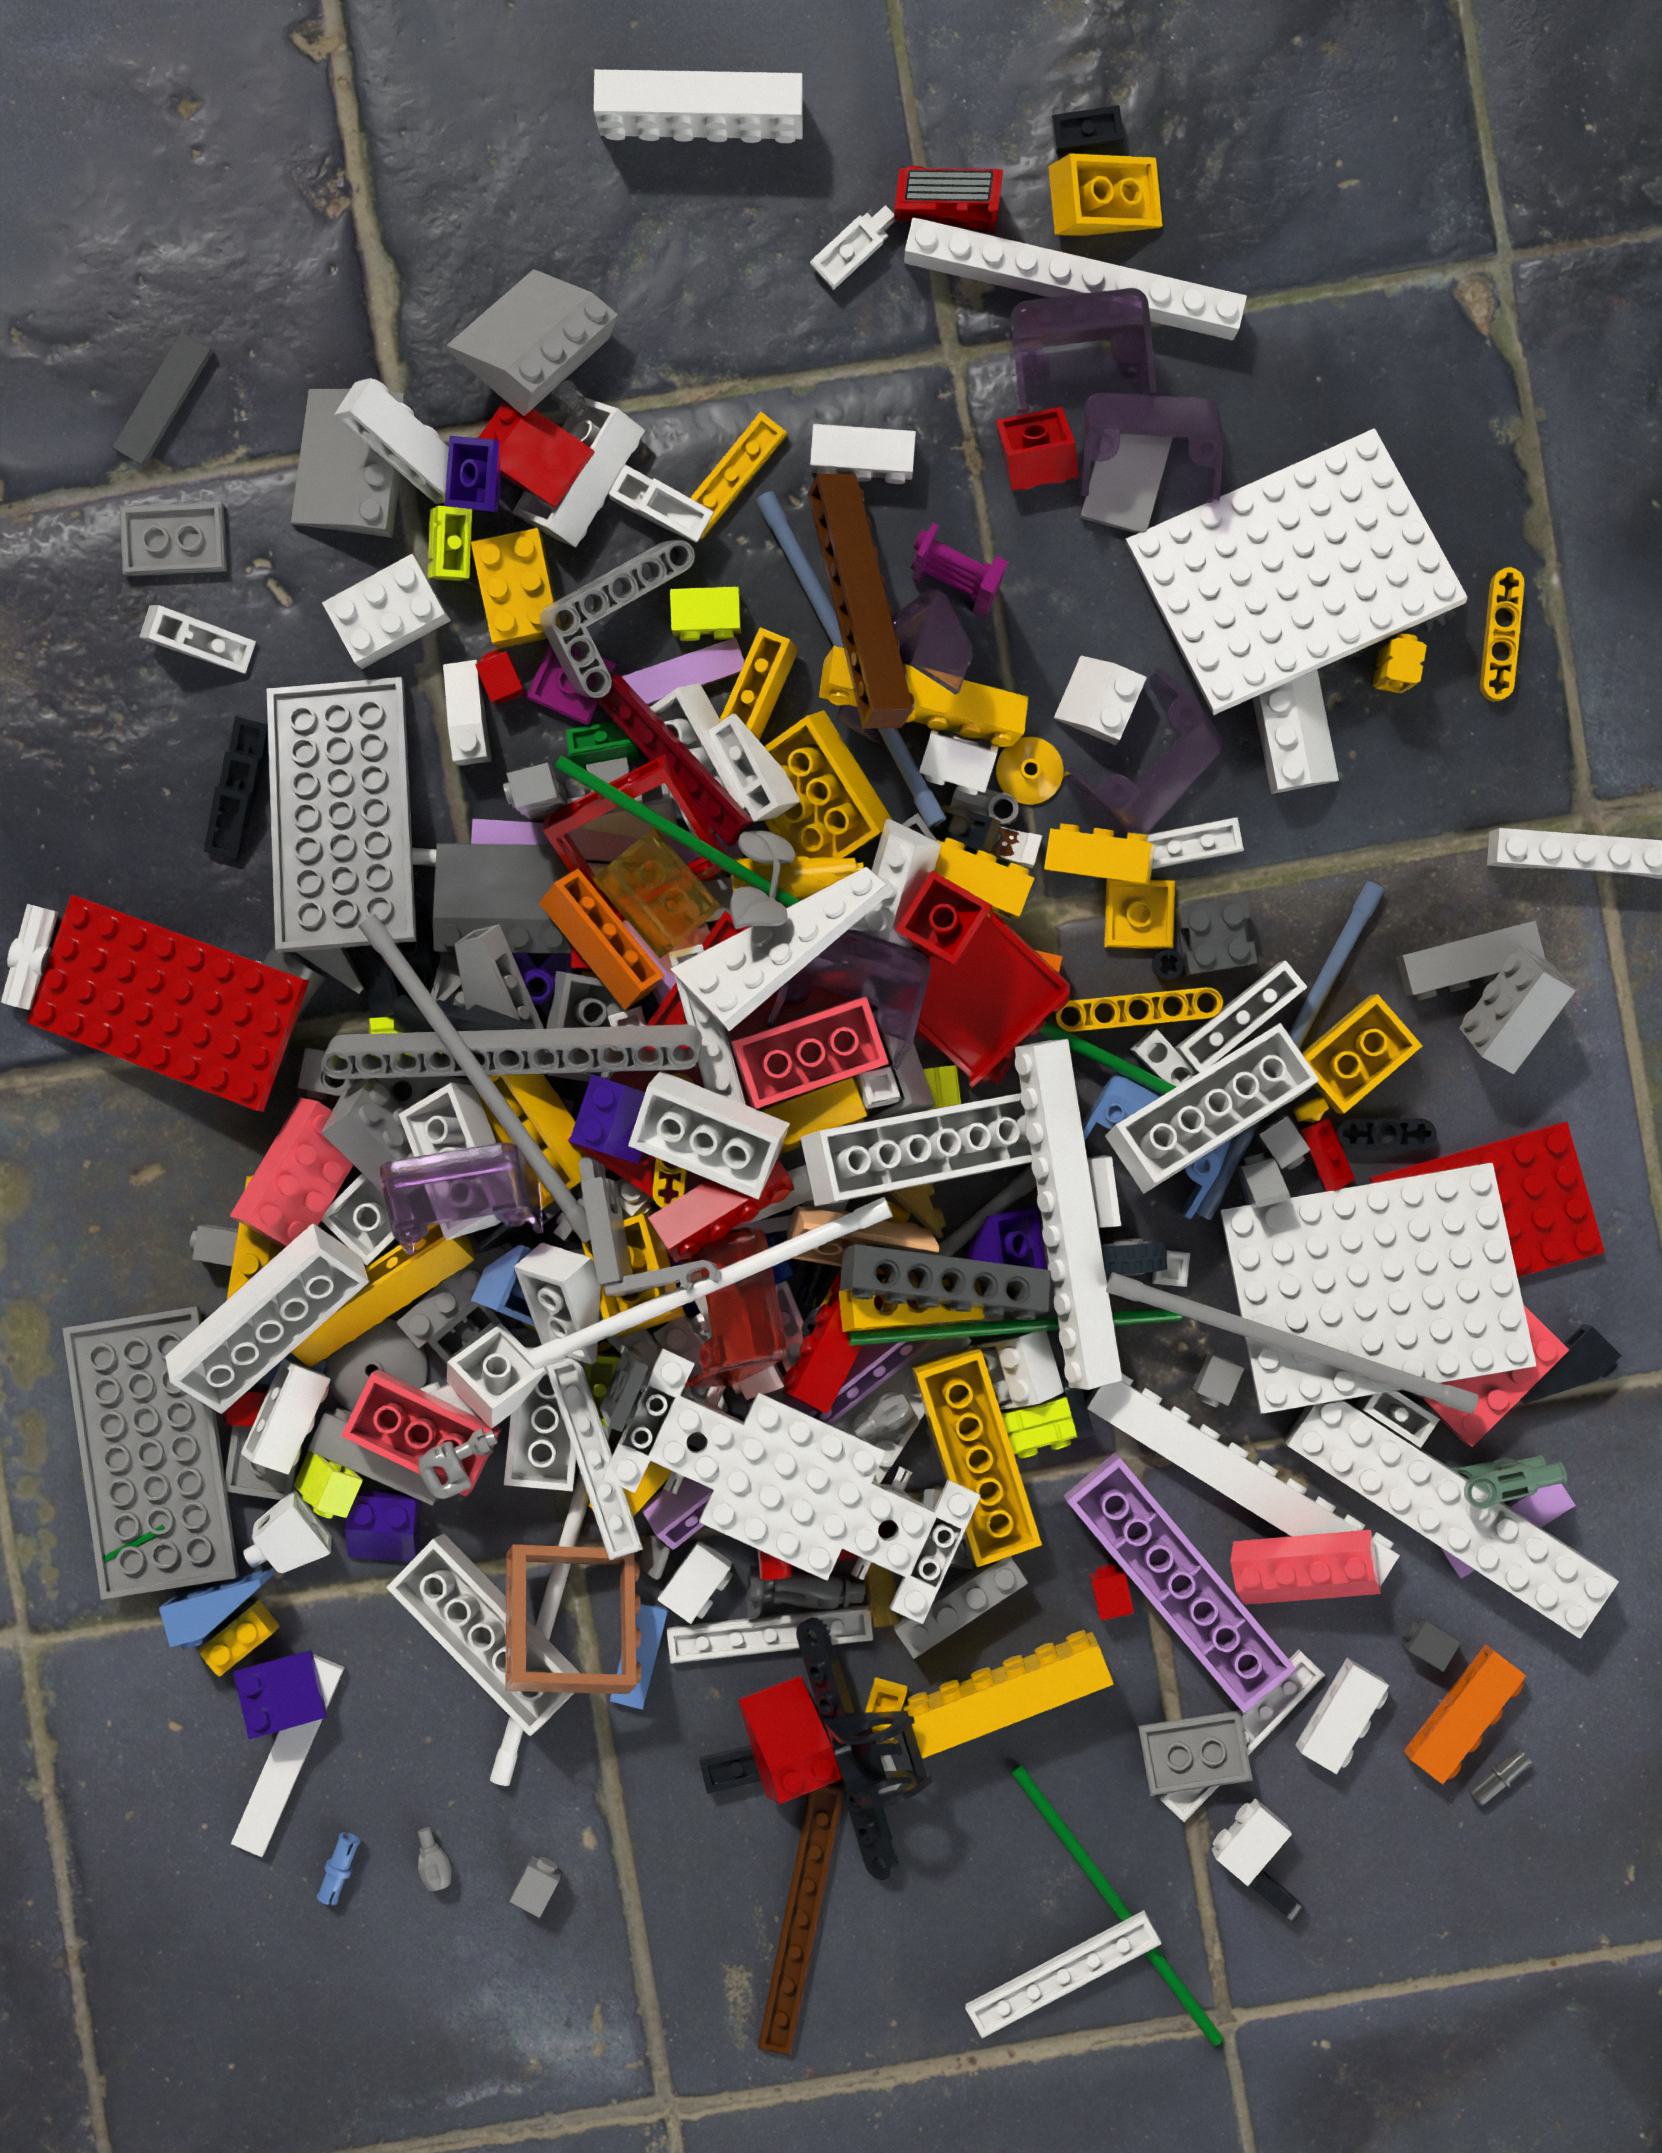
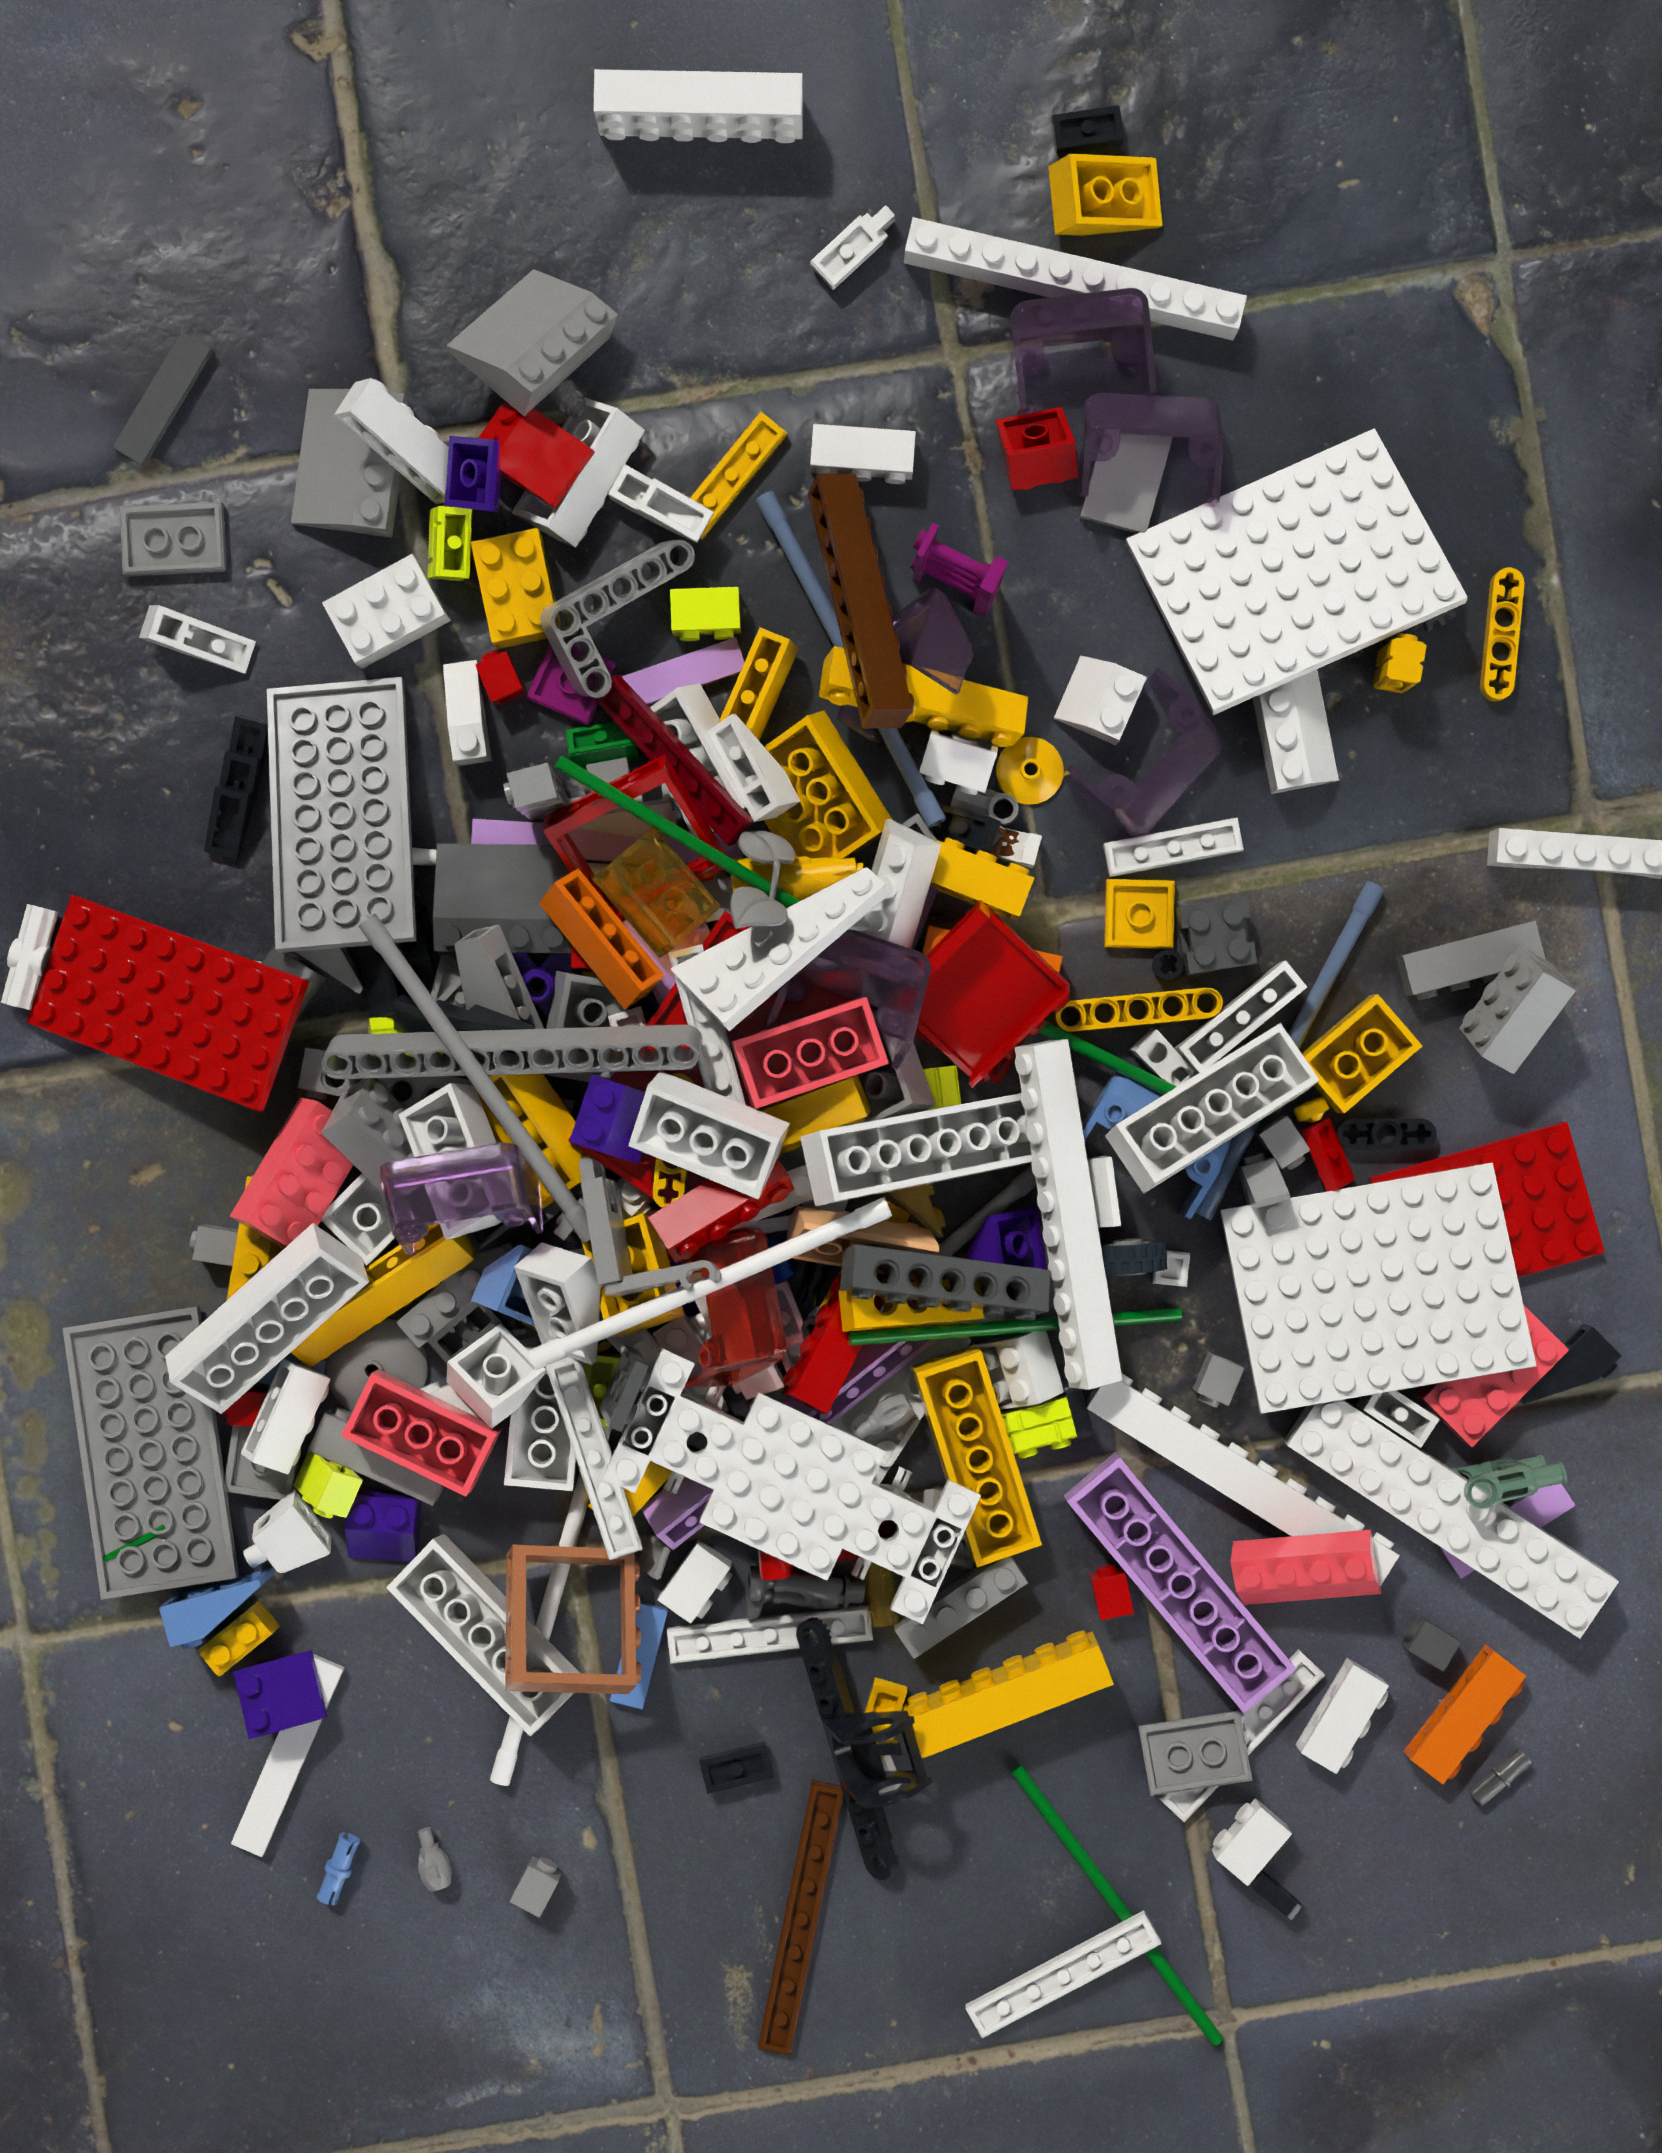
light grey piece [418,1428,498,1499] -> none
red slope [737,1676,841,1804] -> none
white tile [856,1066,901,1109] -> none
wedge [894,166,1003,233] -> none
red slope [895,871,992,966] -> none
yellow brick [1044,823,1156,885] -> none
light grey piece [1106,1272,1478,1414] -> none

